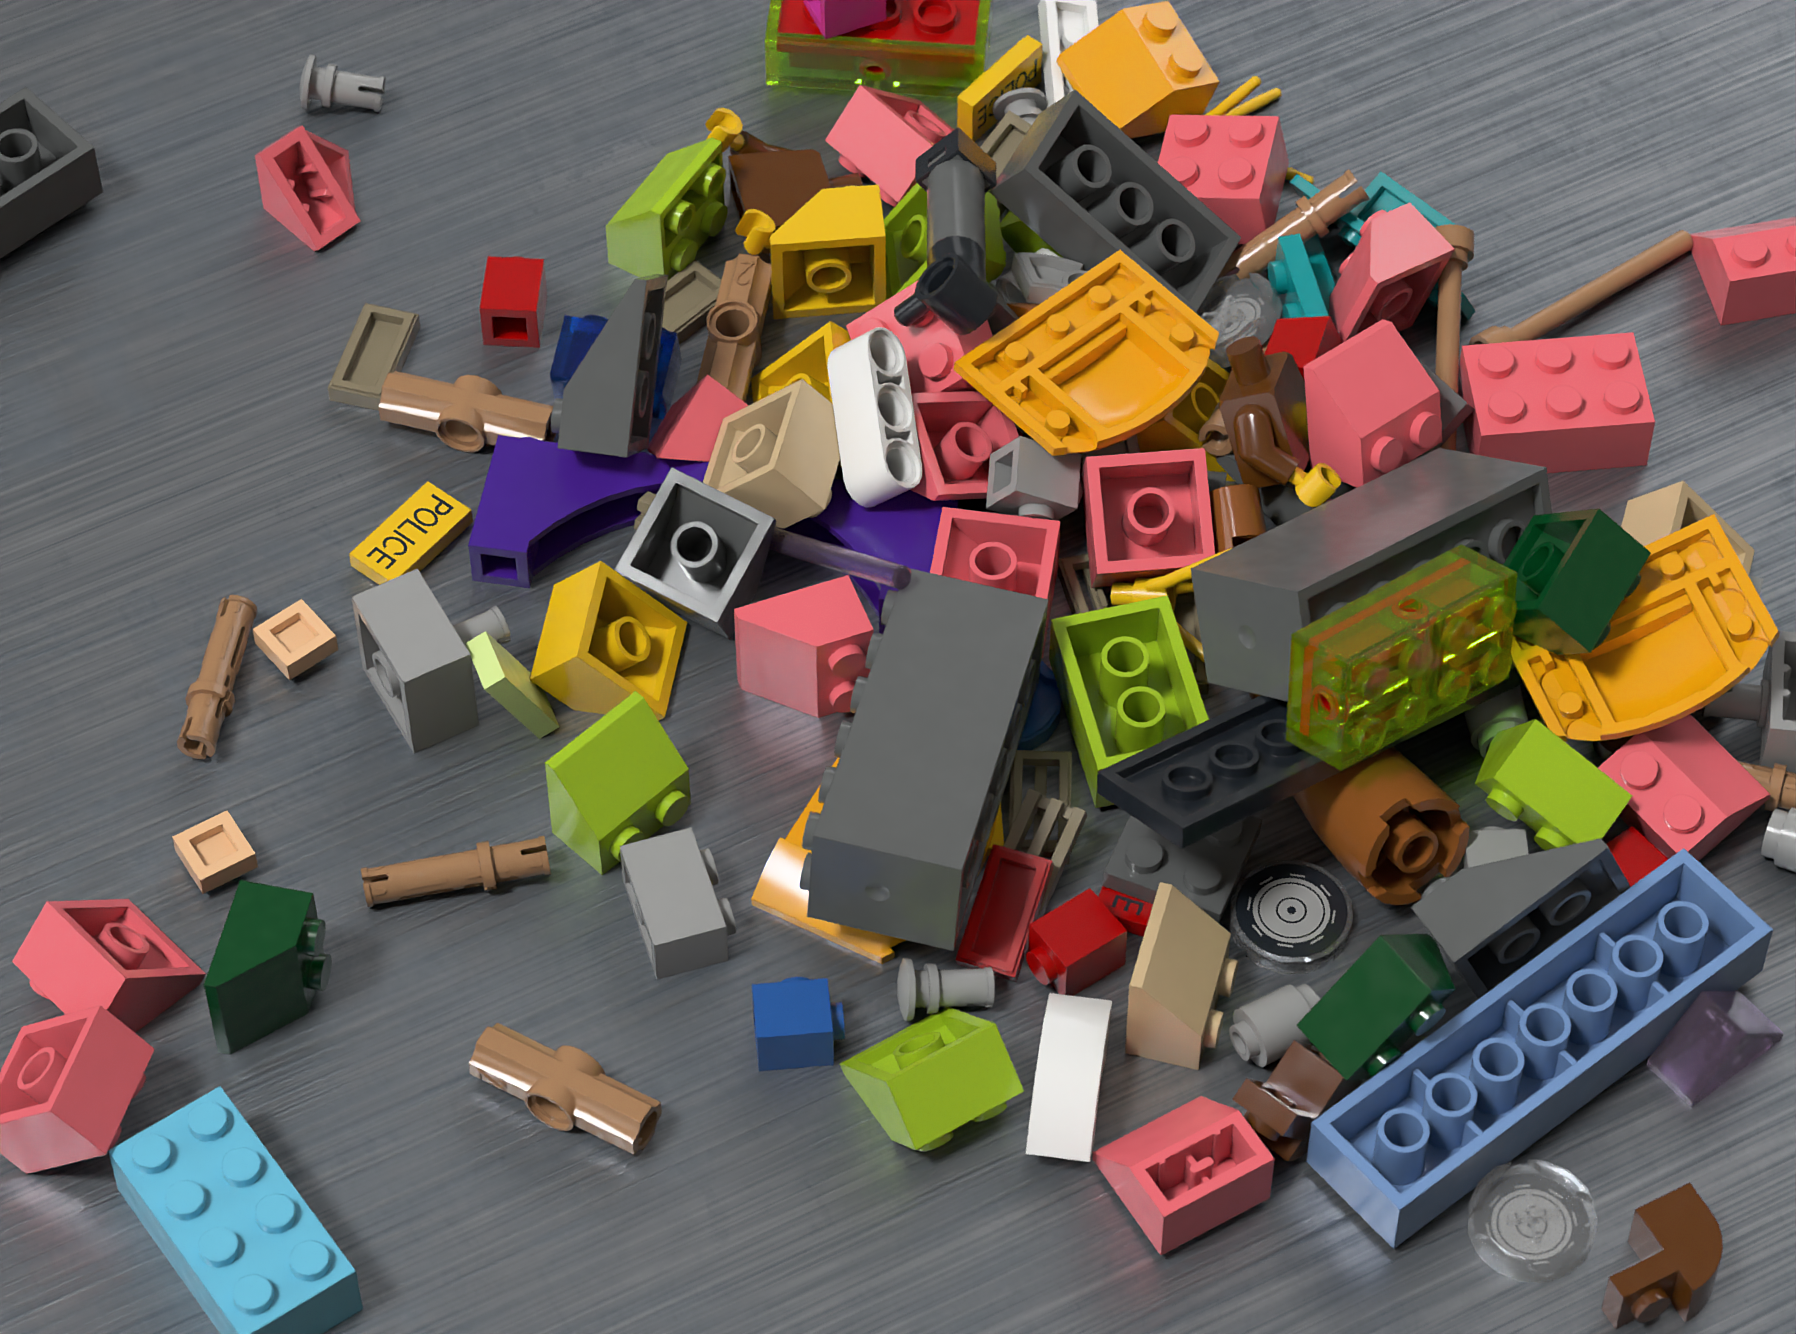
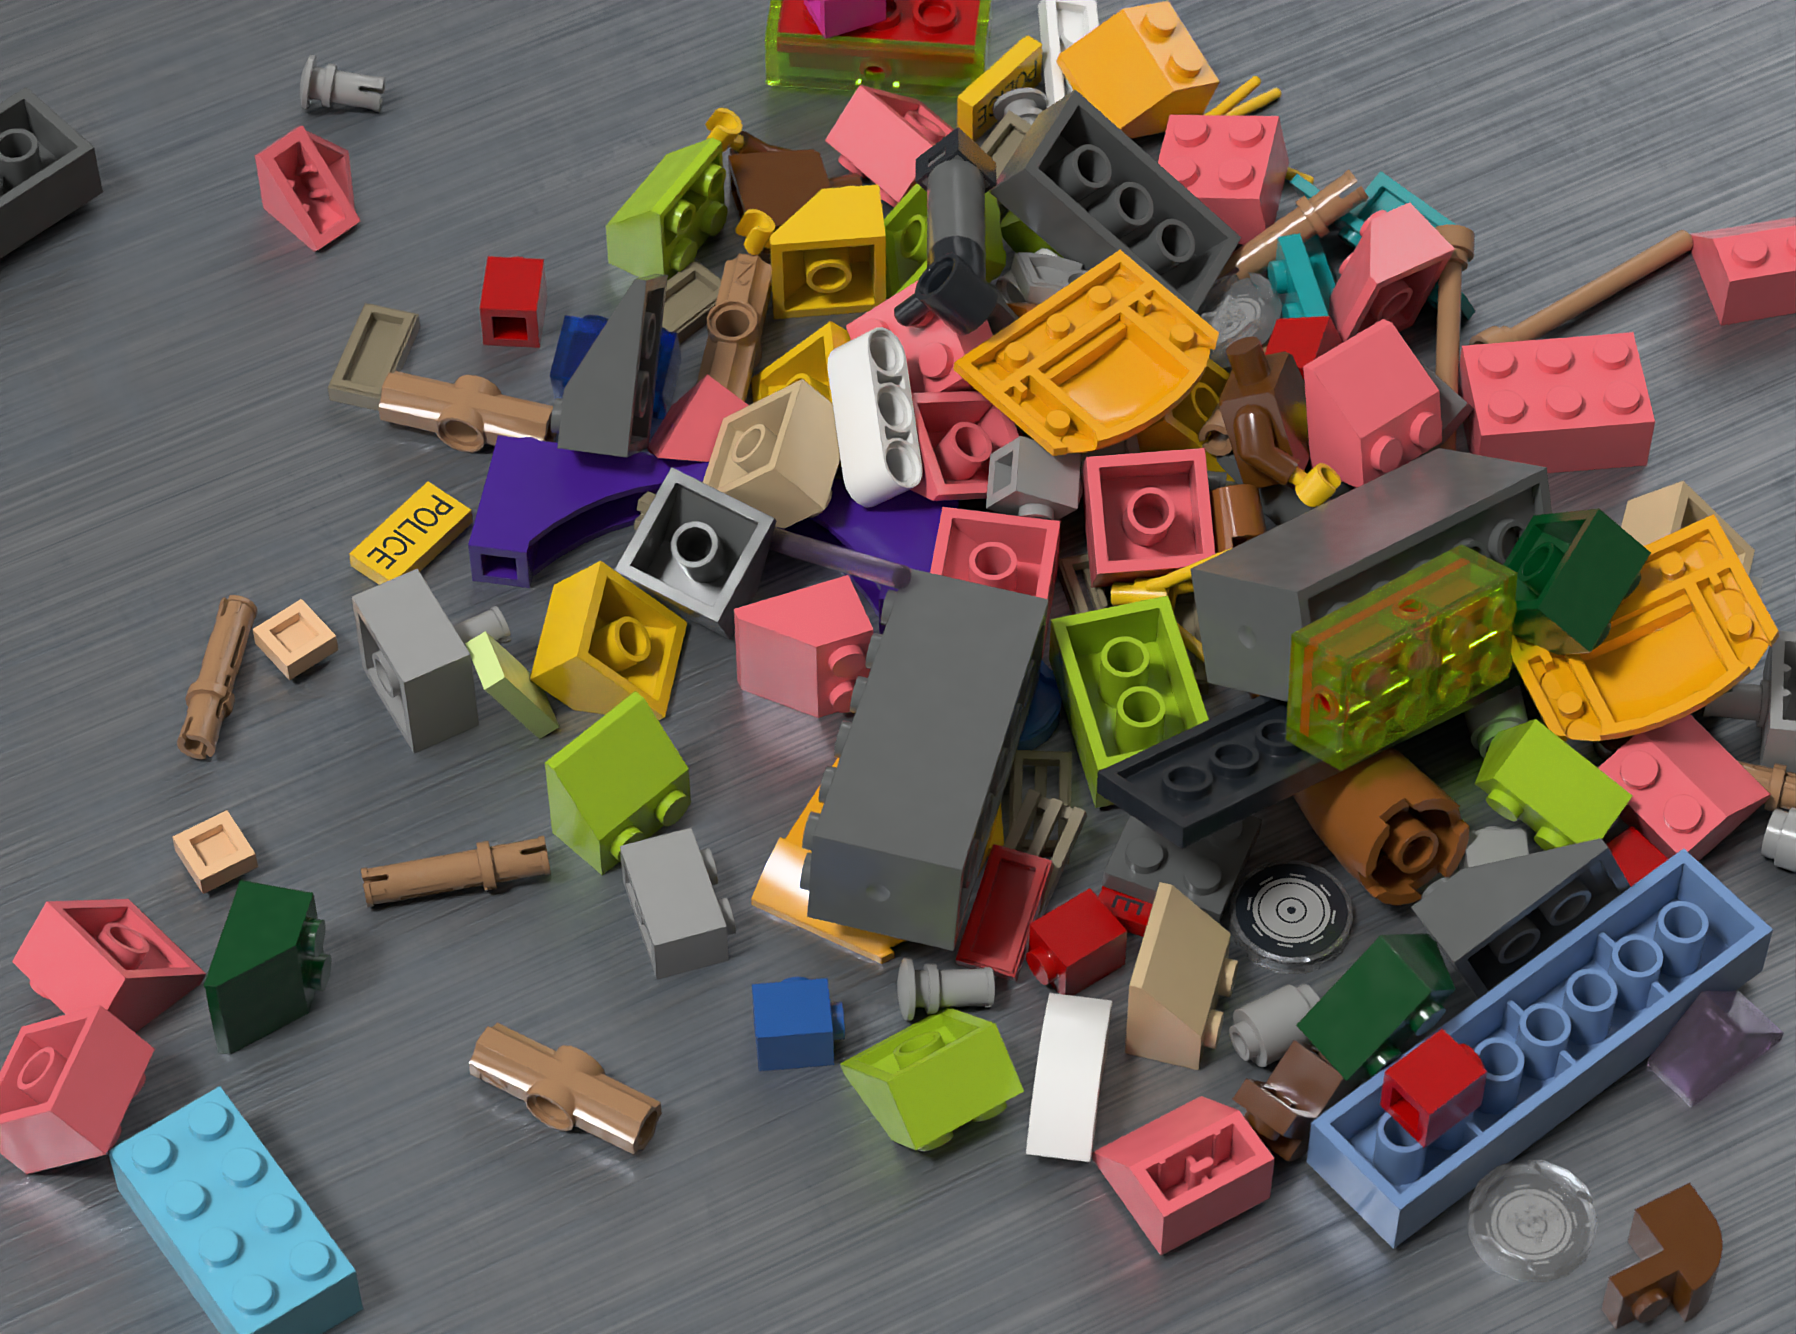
none -> red brick [1380,1029,1487,1148]

